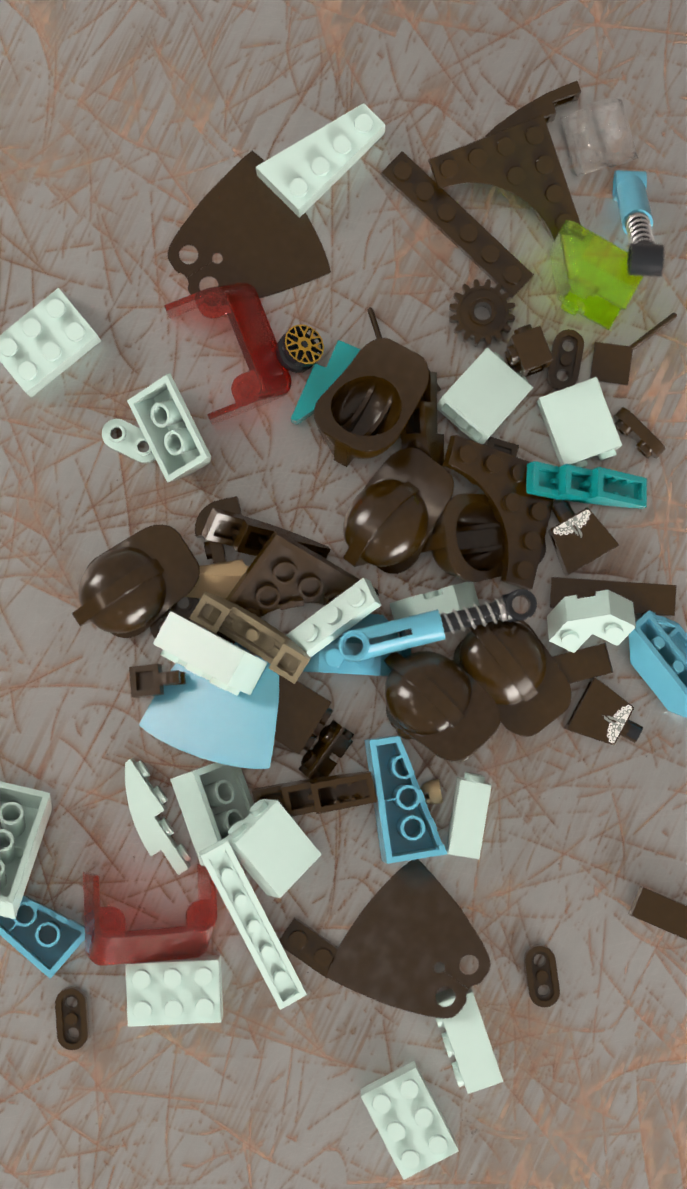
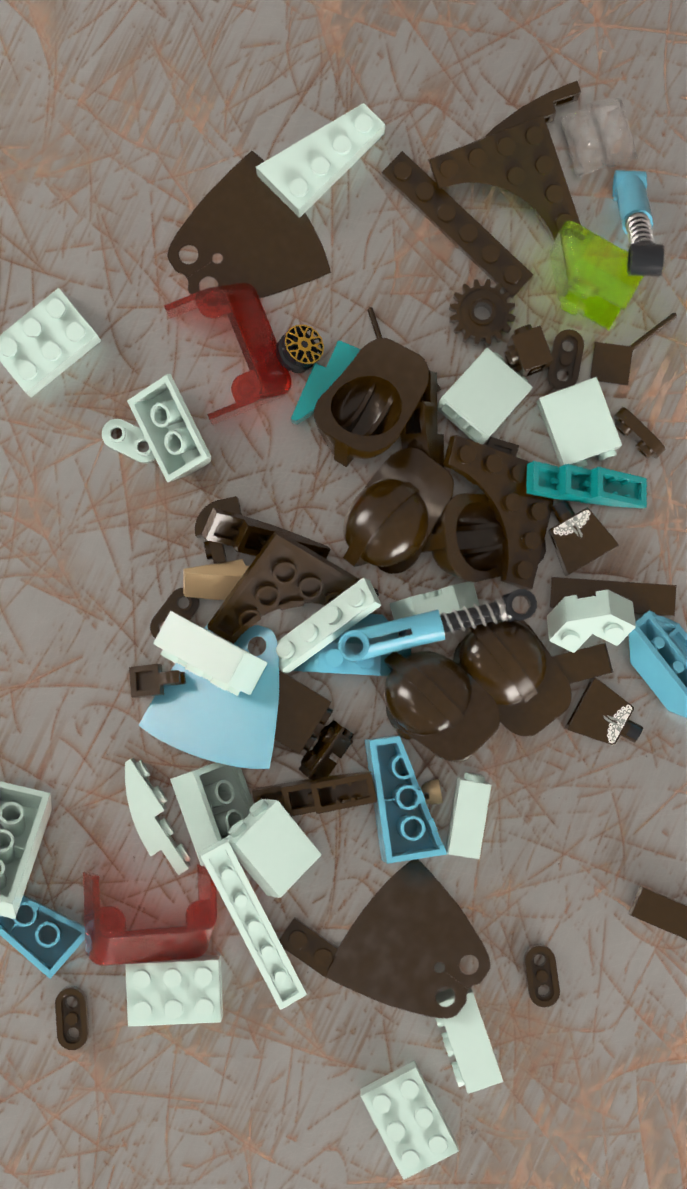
dark brown piece [72,524,200,638] -> none
dark tan slope [189,592,311,684] -> none

